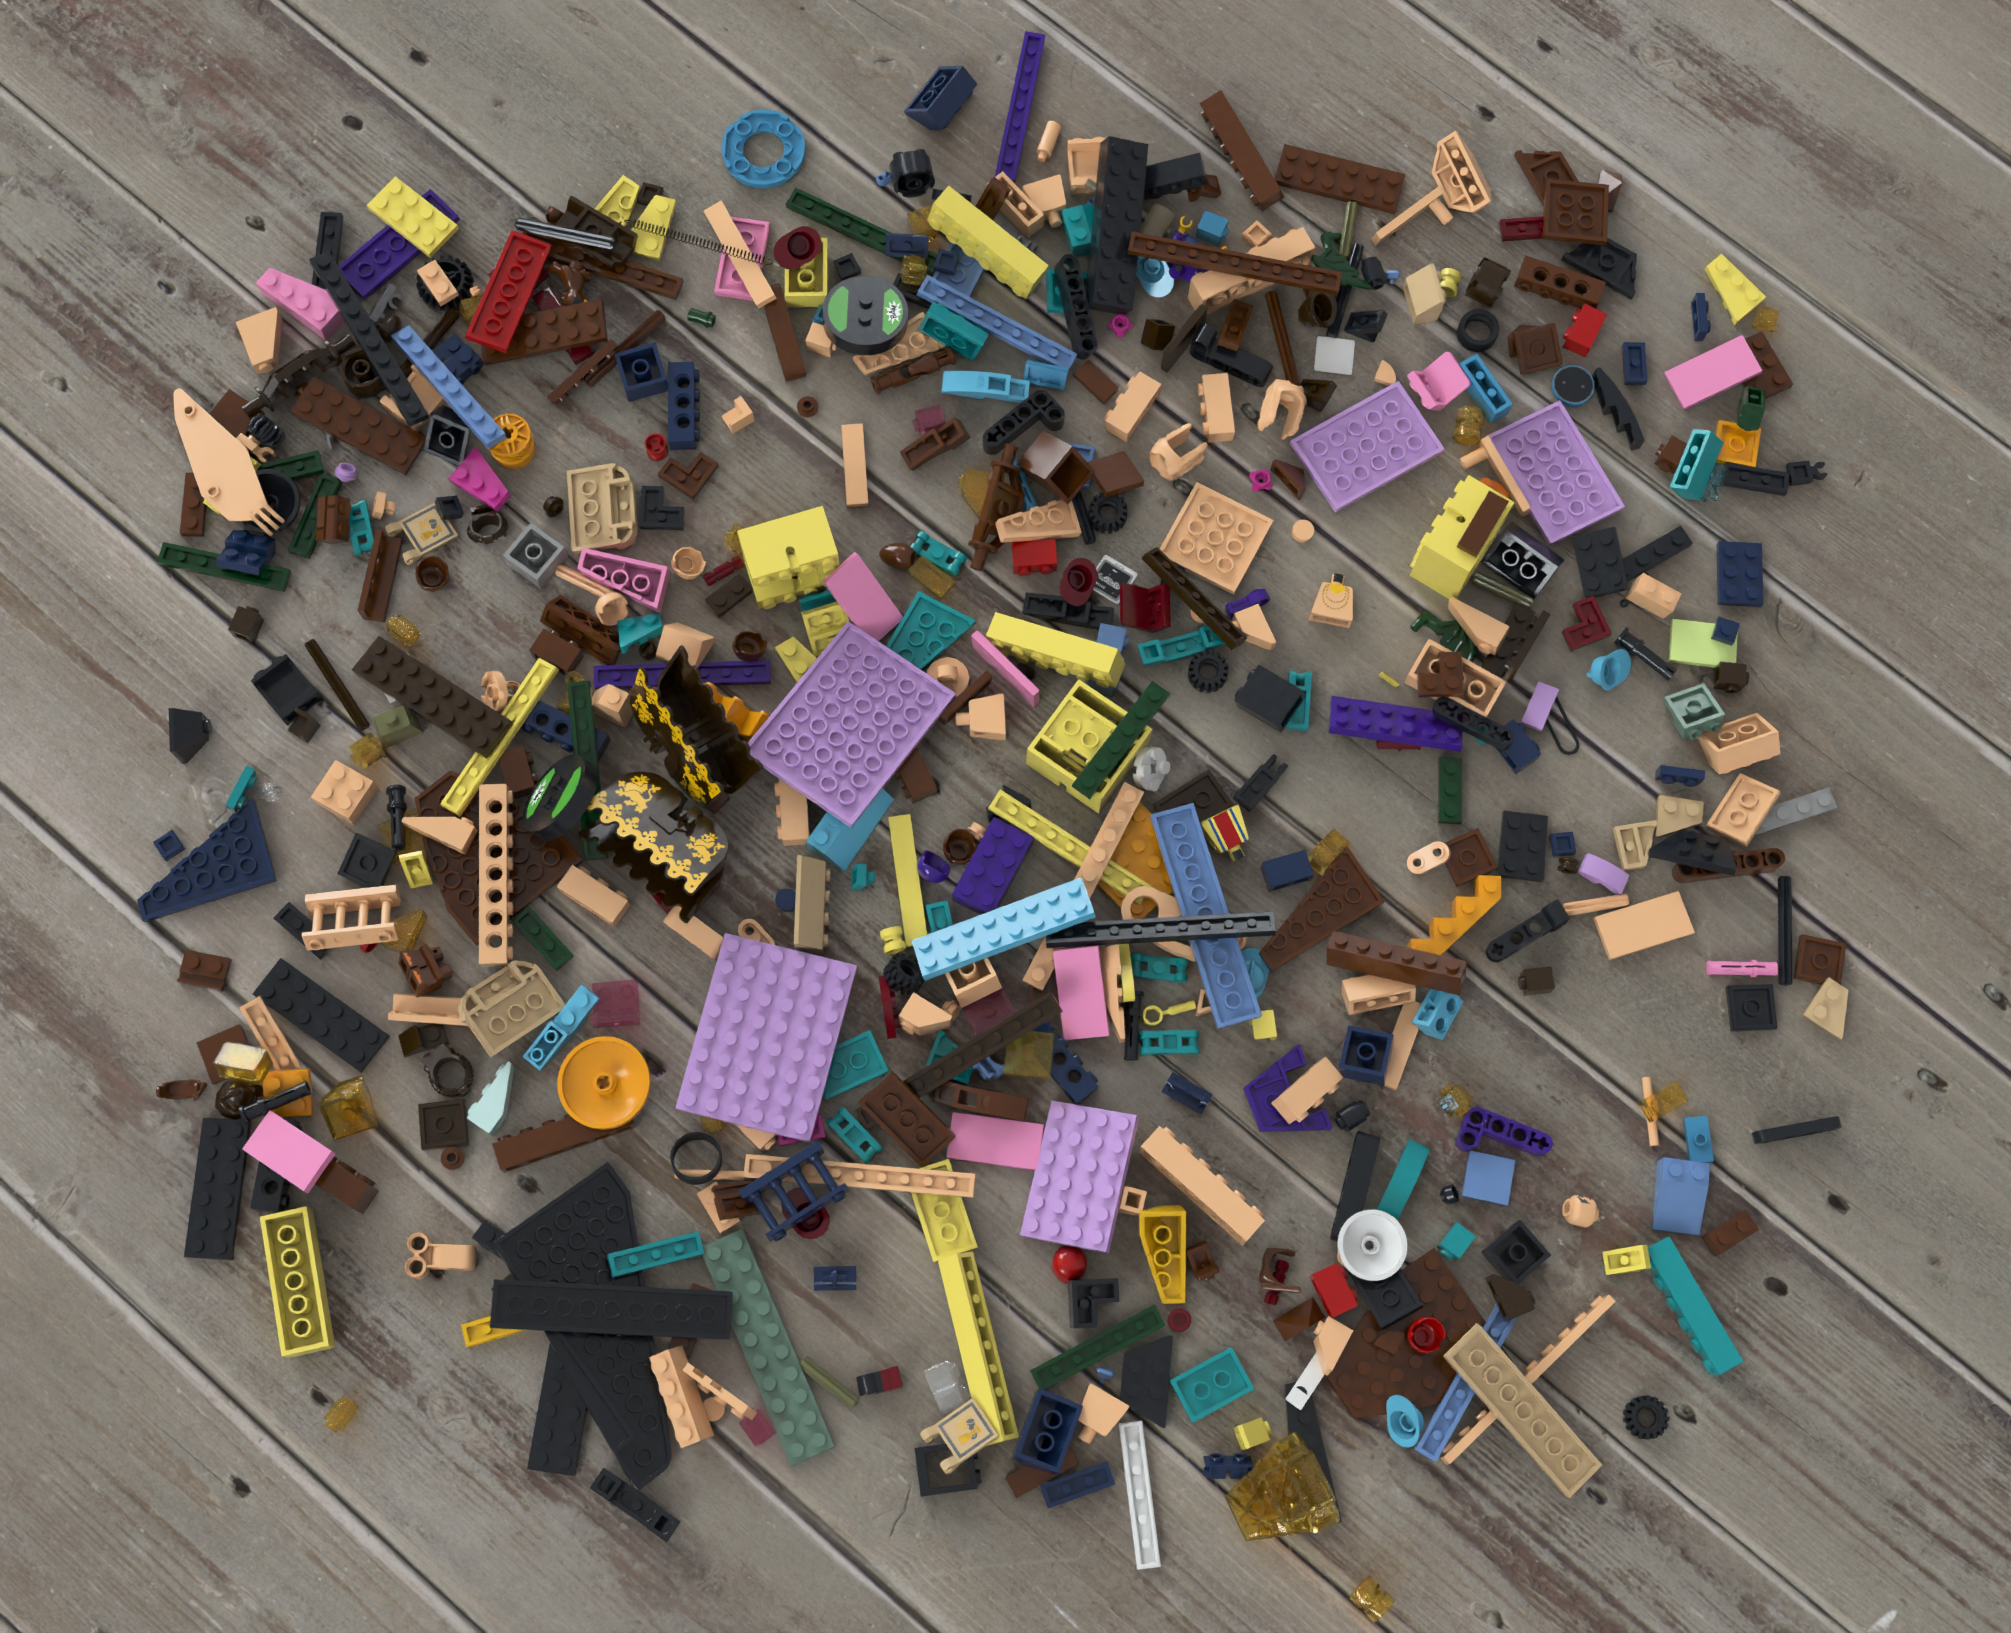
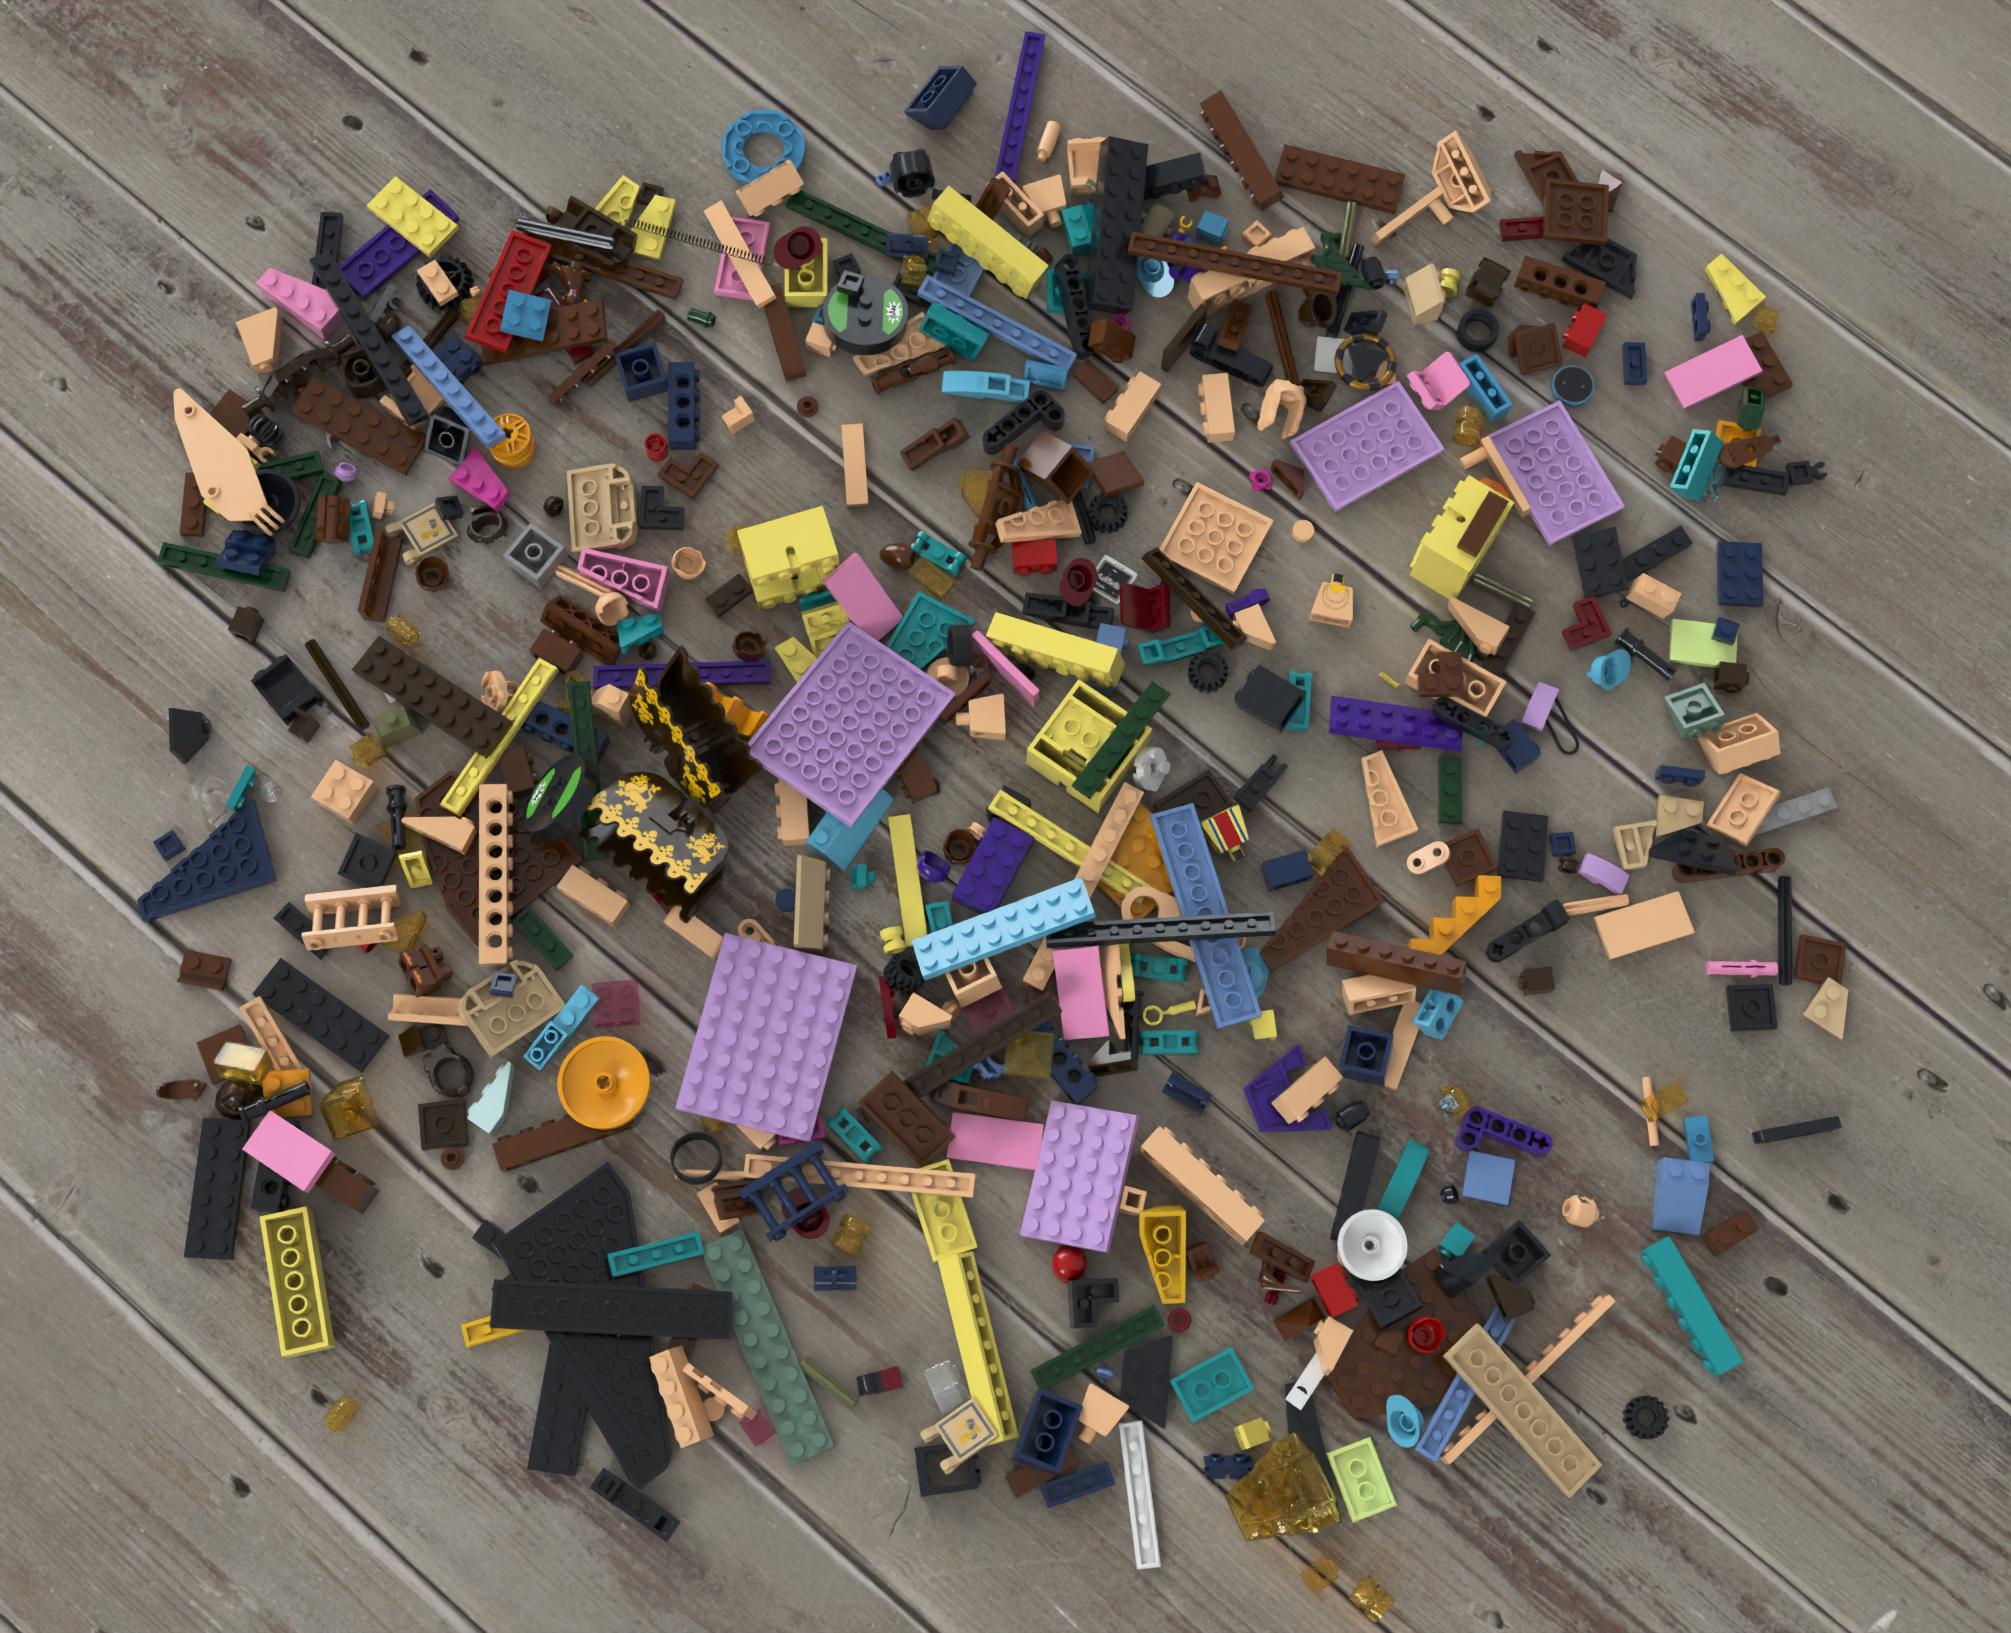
light nougat piece [405,1232,477,1280] -> none
light nougat slope [656,622,716,667] -> none
dark red axle [703,556,744,586] -> none
teal plate [823,1030,889,1101] -> none
clear pink brick [912,404,946,436] -> none
dark brown panel [1141,319,1175,350] -> none
light nougat piece [1150,423,1207,481] -> none
black slope [1481,522,1564,599] -> none
dark brown plate [1502,610,1551,683] -> none
black slope [1592,367,1645,451] -> none
light yellow slope [1602,1245,1651,1275] -> none
none -> dark blue tile [490,971,517,998]
none -> dark azure plate [500,290,551,341]
none -> light nougat brick [735,160,804,217]
none -> clear yellow wheel [830,1214,871,1257]
none -> black plate [837,270,865,297]
none -> black tyre [947,624,972,667]
none -> reddish brown piece [968,654,991,678]
none -> reddish brown hinge [1035,246,1054,264]
none -> dark brown slope [1087,1040,1138,1077]
none -> reddish brown brick [1088,318,1136,363]
none -> reddish brown plate [1249,1232,1315,1283]
none -> clear yellow brick [1299,1557,1339,1595]
none -> yellowish green tile [1326,1437,1397,1523]
none -> piece [1334,333,1397,391]
none -> light nougat wing [1361,750,1418,848]
none -> black slope [1433,1253,1502,1298]
none -> reddish brown piece [1718,435,1781,470]

